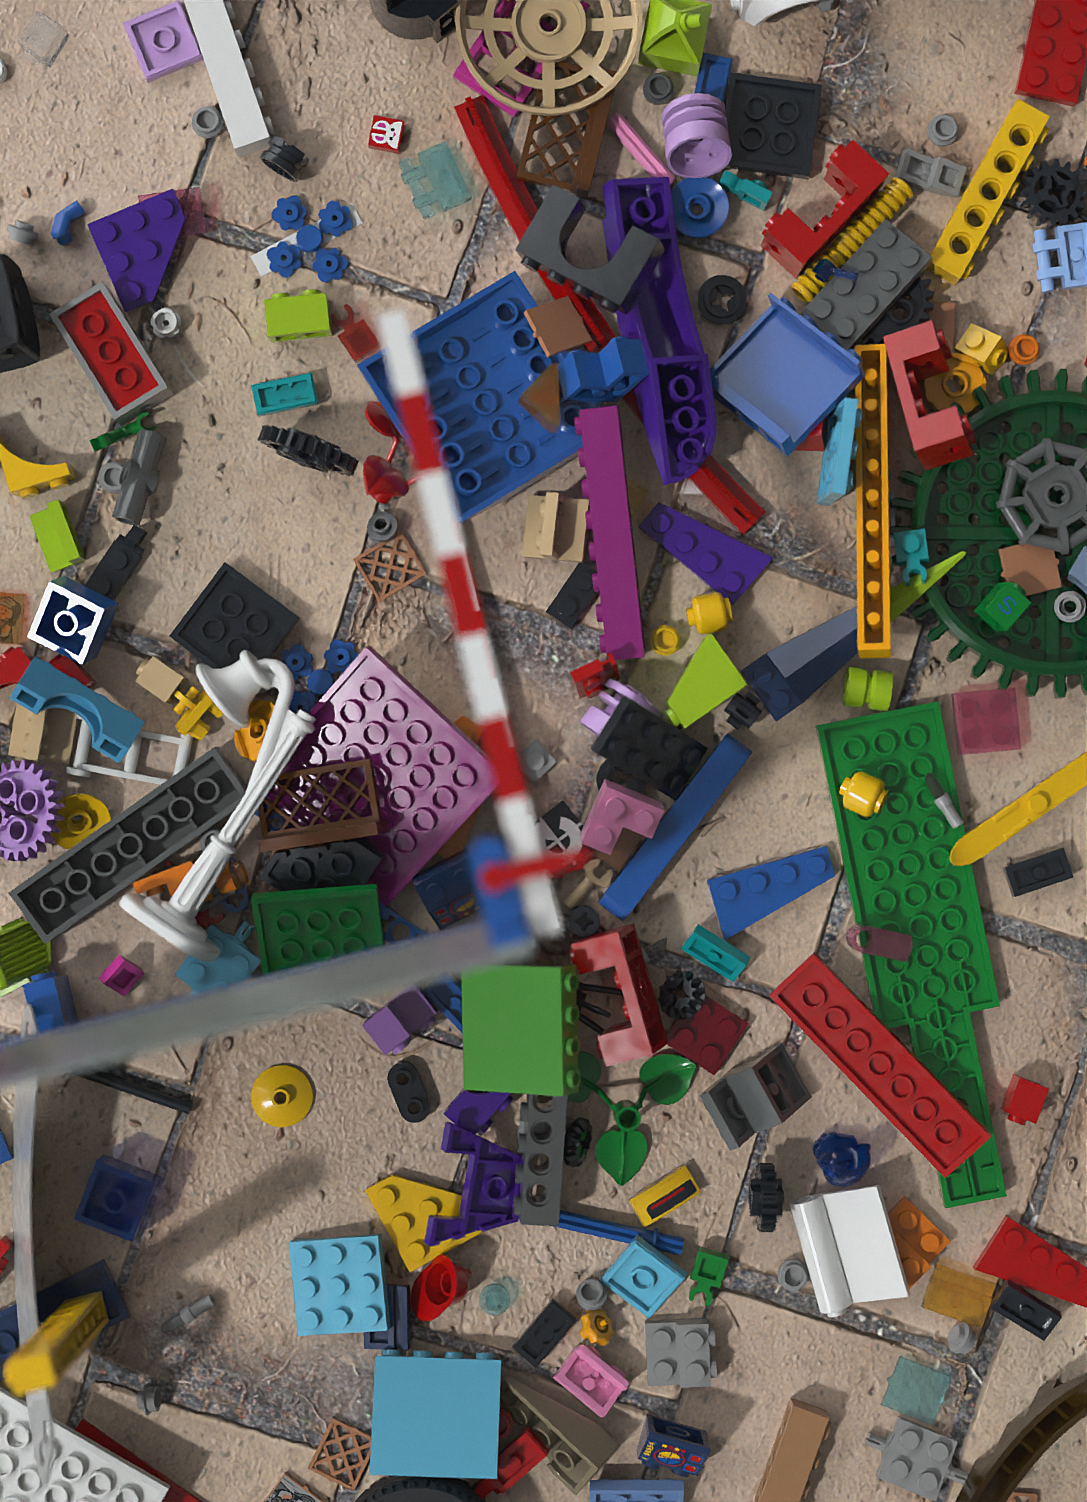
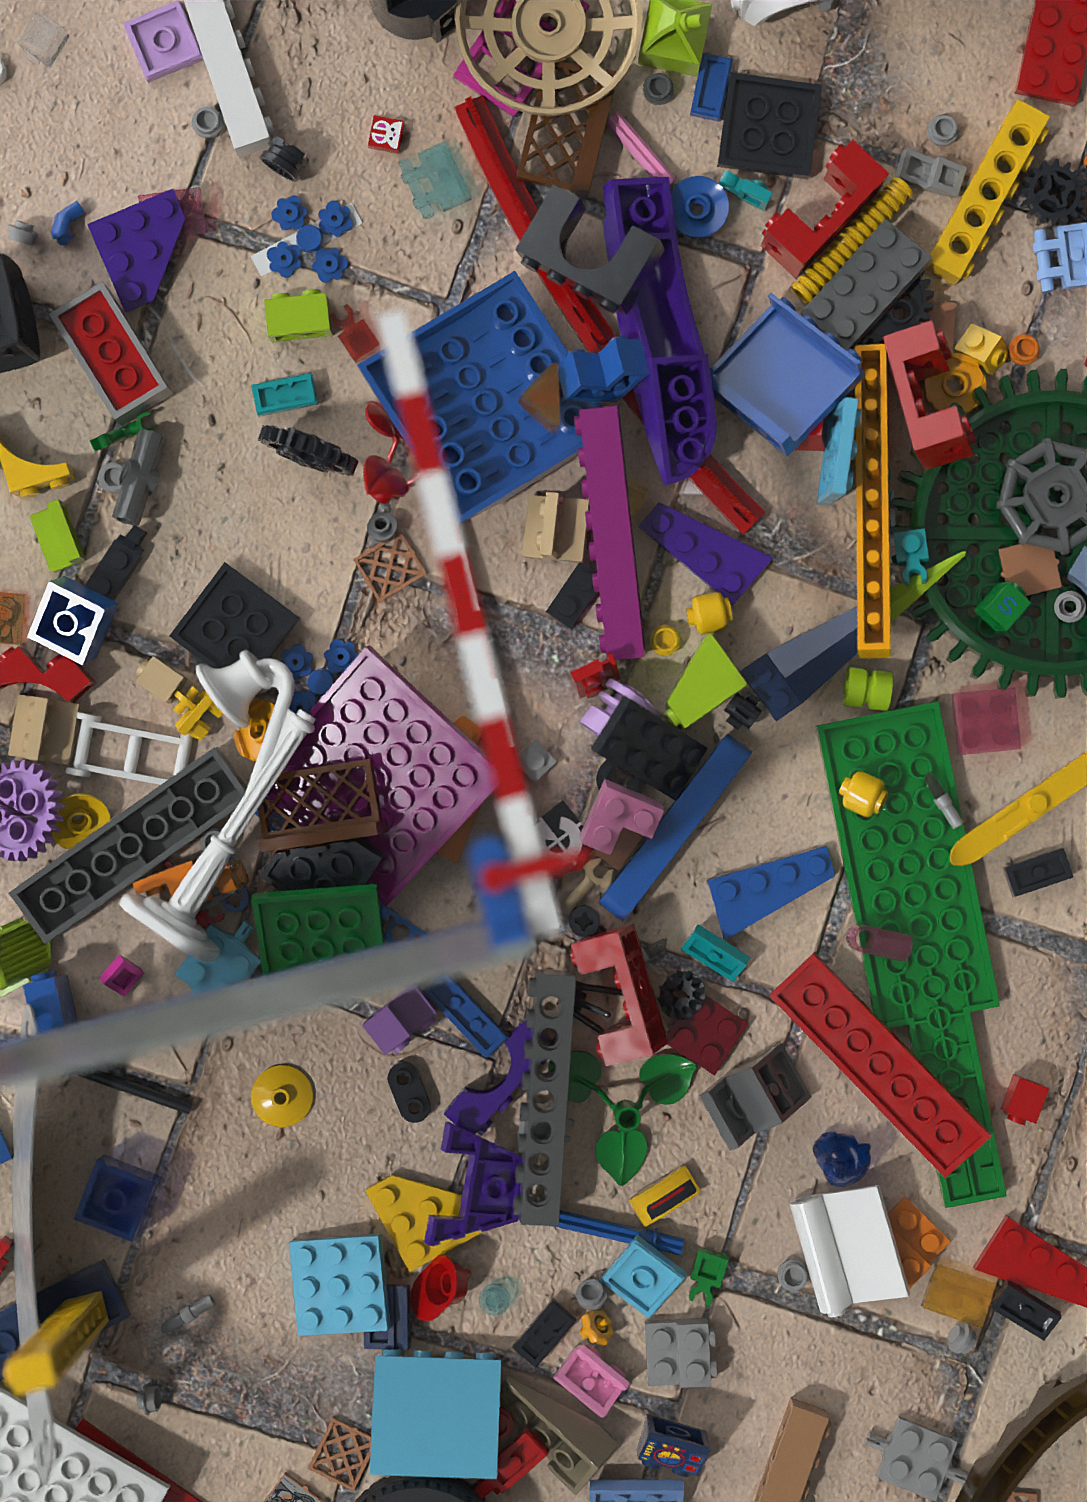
dark azure arch [9,657,145,763] -> none
white plate [151,308,181,338] -> none
dark blue slope [412,848,482,930] -> none
bright green panel [461,964,581,1097] -> none
nougat piece [524,296,592,358] -> none
black gear [563,1117,593,1168] -> none
lavender wheel [661,93,732,178] -> none
black gear [697,275,747,325] -> none
black gear [748,1163,784,1232] -> none
clear blue hand [812,258,858,283] -> none
clear light blue piece [881,1356,951,1425] -> none

